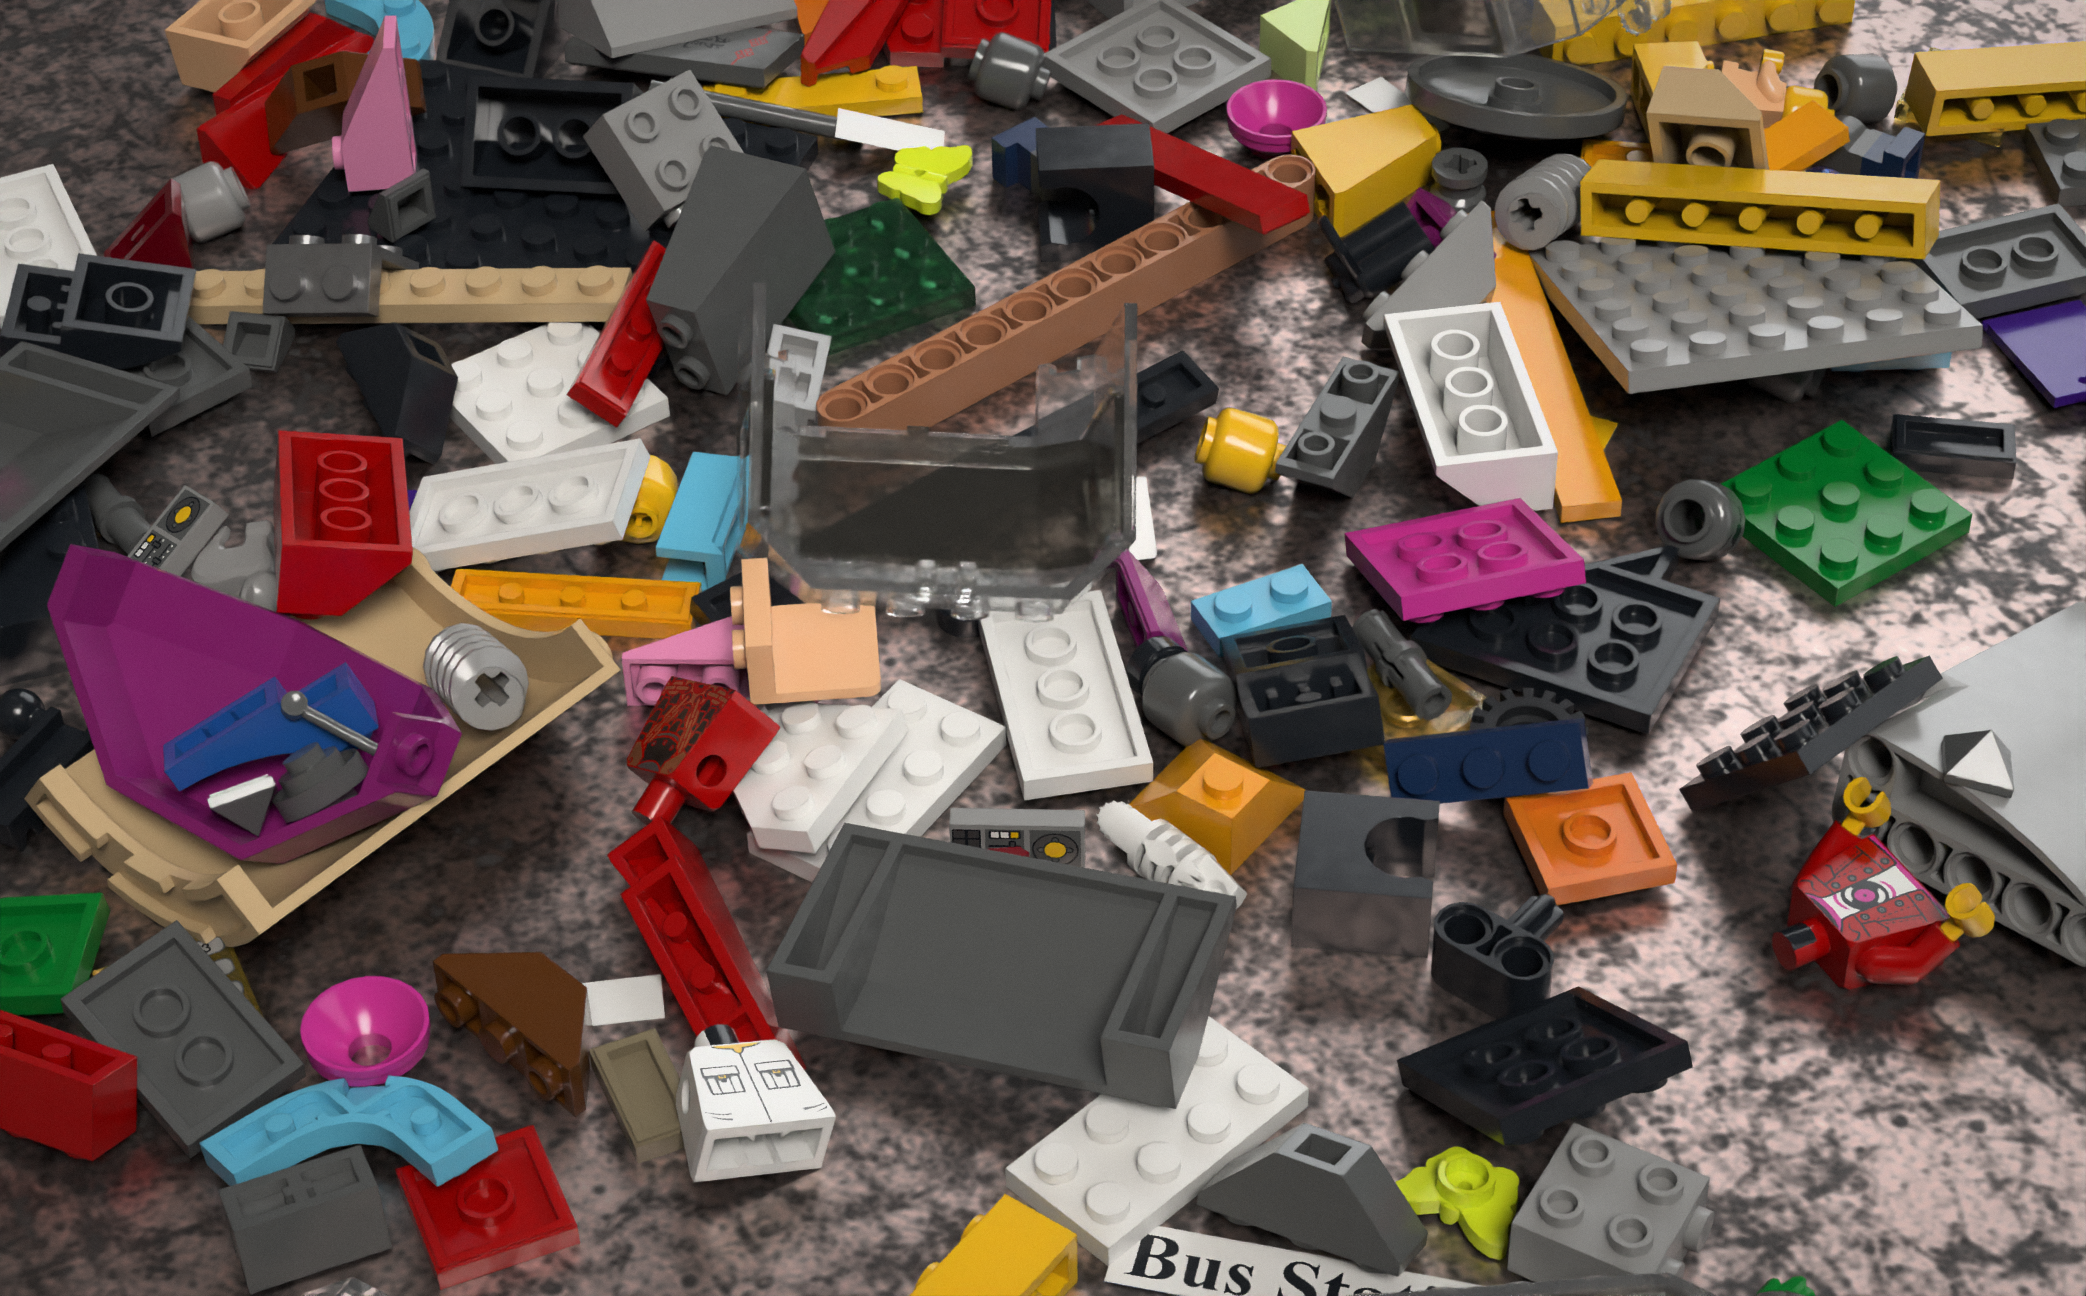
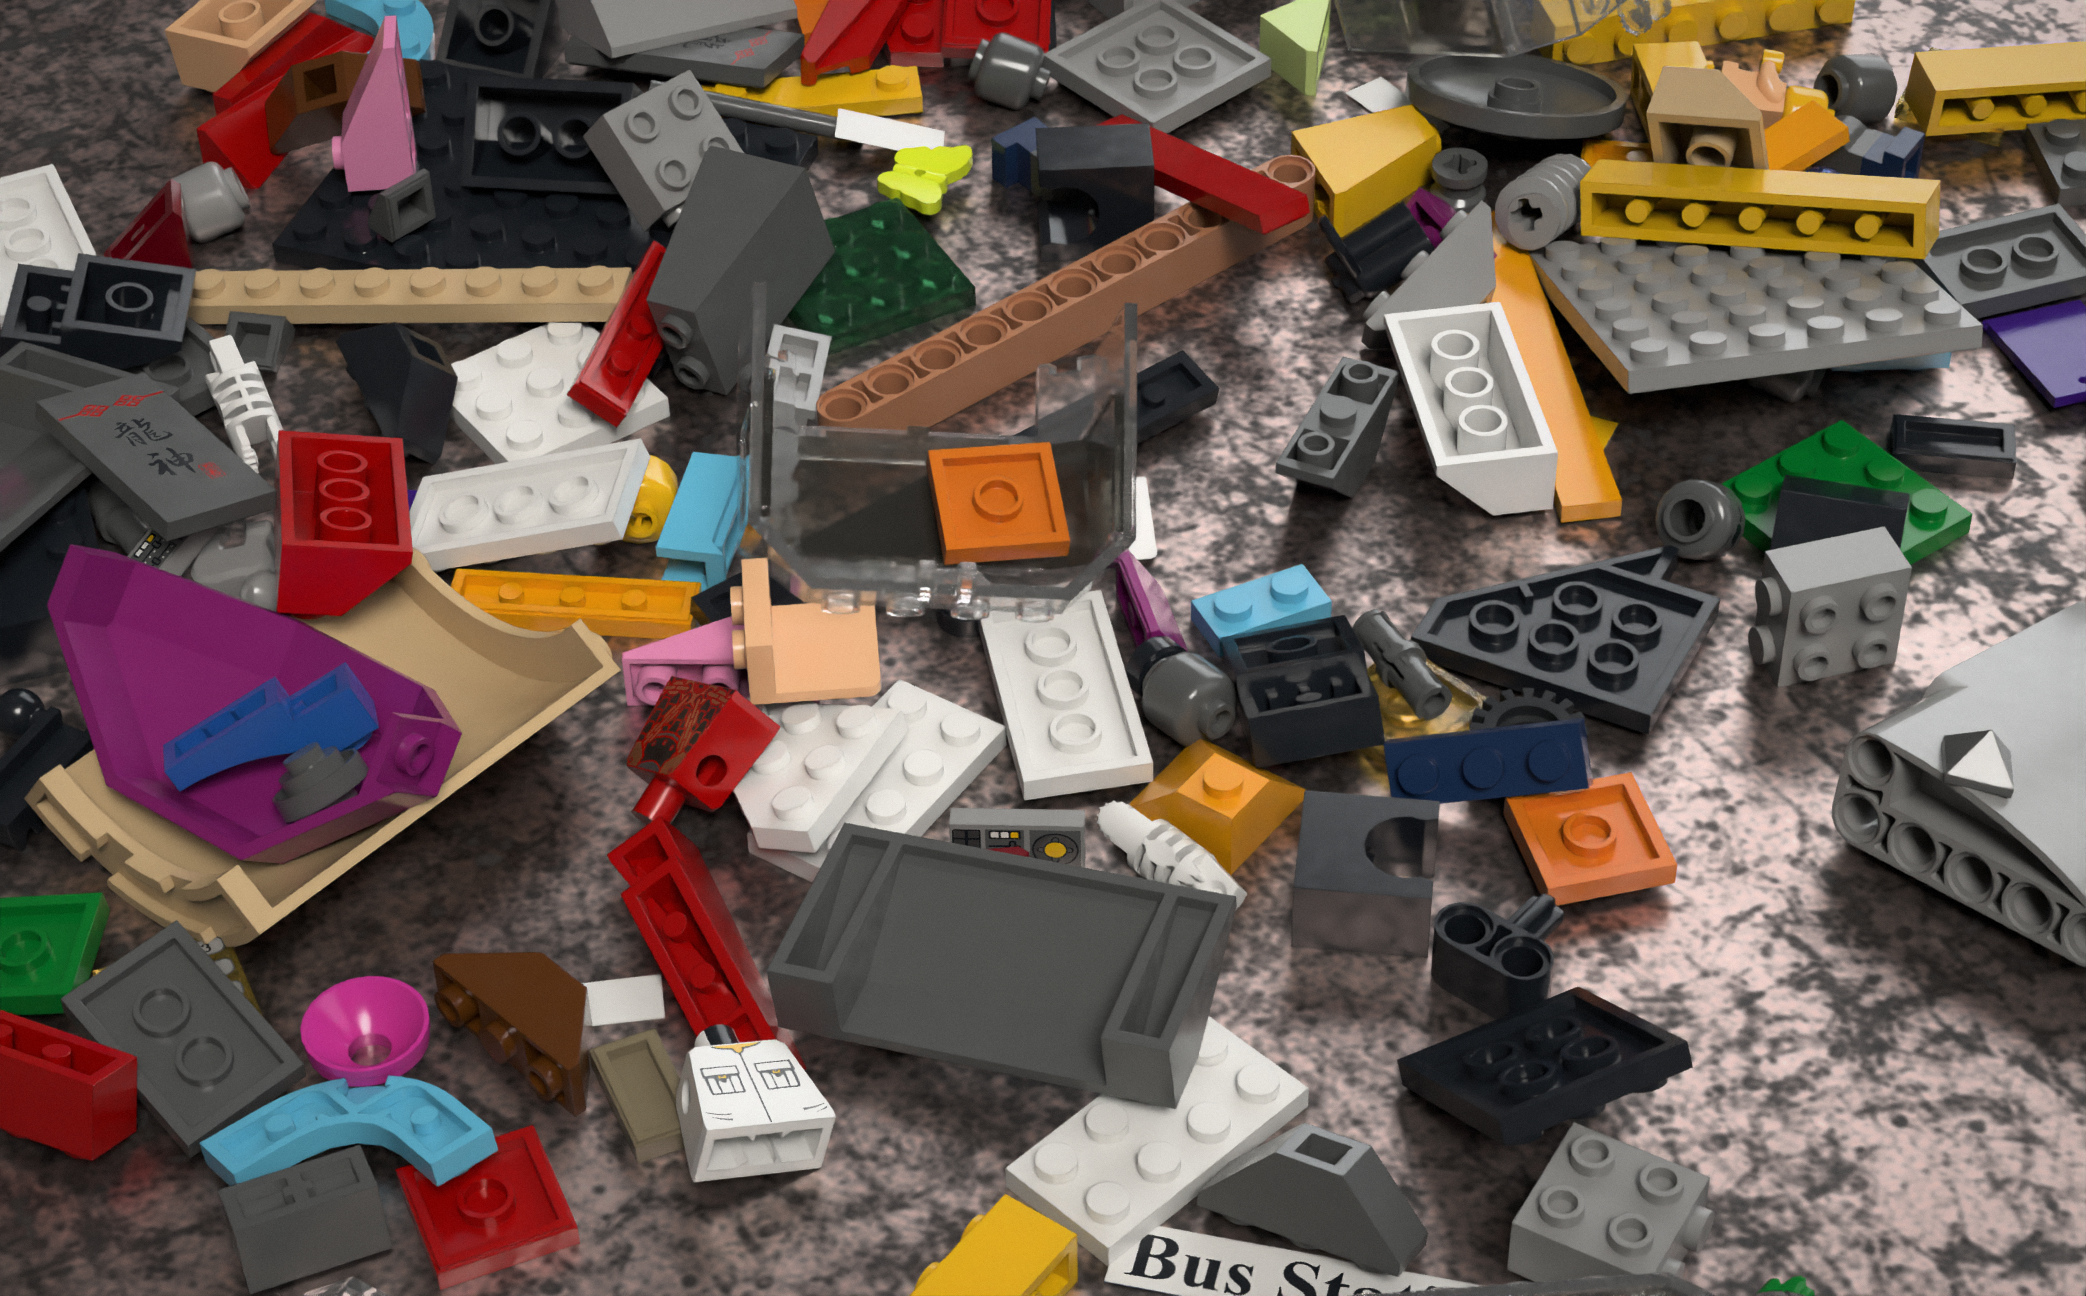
dark grey slope [207,774,278,837] -> none
flat silver bracket [263,234,419,317] -> none
dark grey hinge [281,691,378,756] -> none
light grey piece [423,623,529,731] -> none
yellow head [1194,407,1287,494] -> none
dark pink piece [1226,79,1327,160] -> none
dark pink plate [1344,498,1586,623] -> none
neon yellow animal [1395,1147,1519,1260] -> none
black plate [1679,655,1943,812] -> none
red torso [1772,777,1995,990] -> none
none -> dark grey tile [35,372,277,541]
none -> white hinge [205,335,284,473]
none -> orange plate [926,442,1070,565]
none -> light grey brick [1748,526,1912,688]
none -> black slope [1770,474,1910,550]

